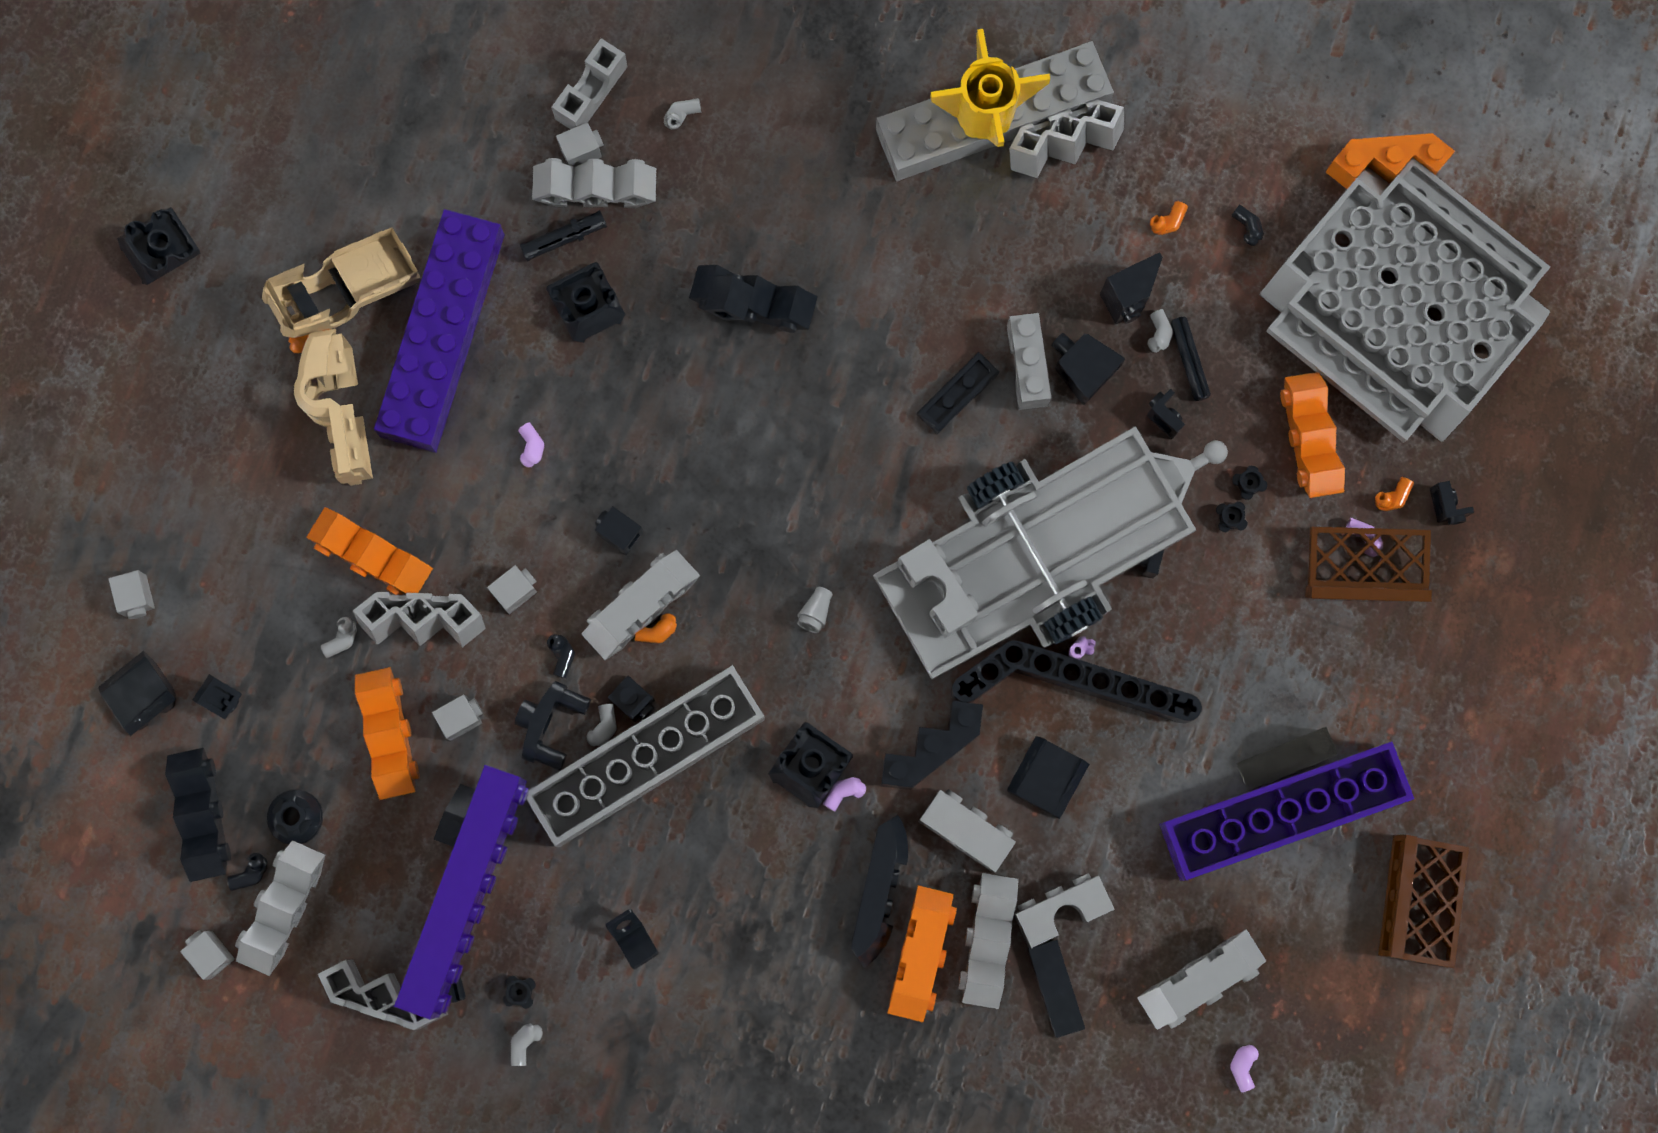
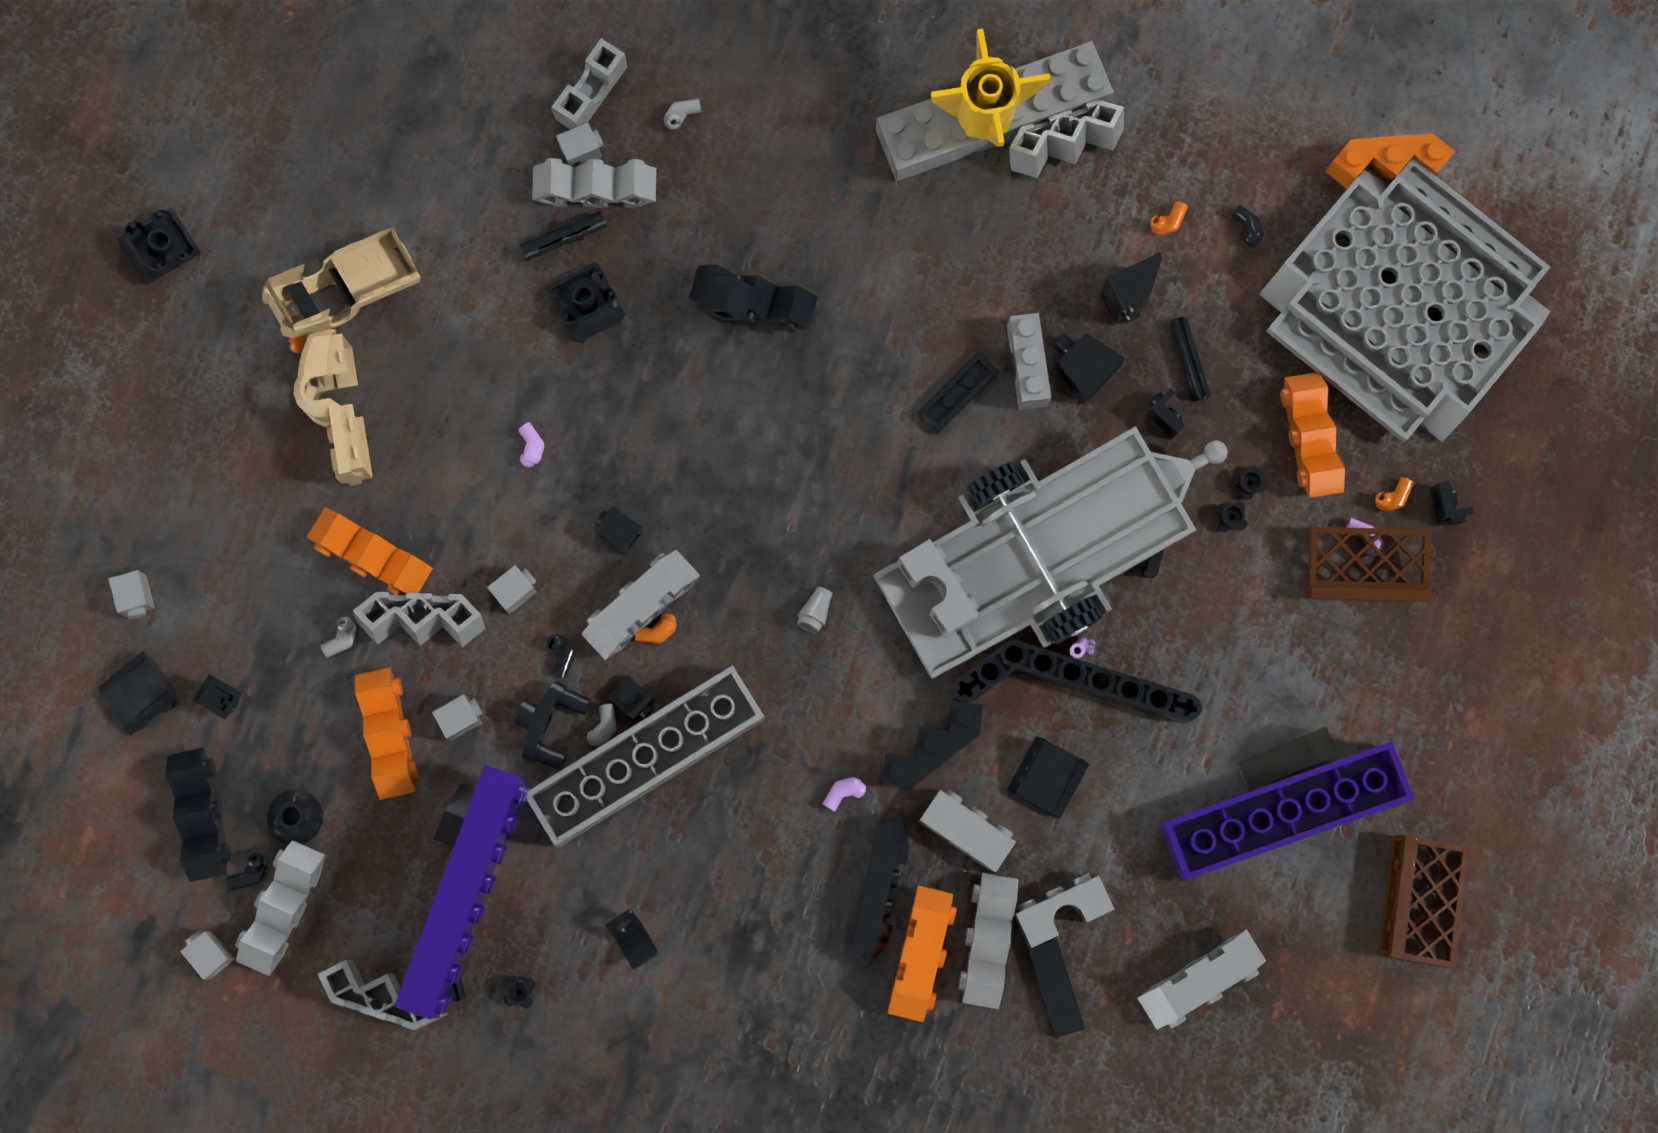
dark purple brick [374,209,505,453] -> none
light grey arm [511,1023,543,1066] -> none
black slope [768,722,853,808] -> none
light grey arm [1148,309,1173,353] -> none
lavender arm [1230,1045,1259,1093] -> none

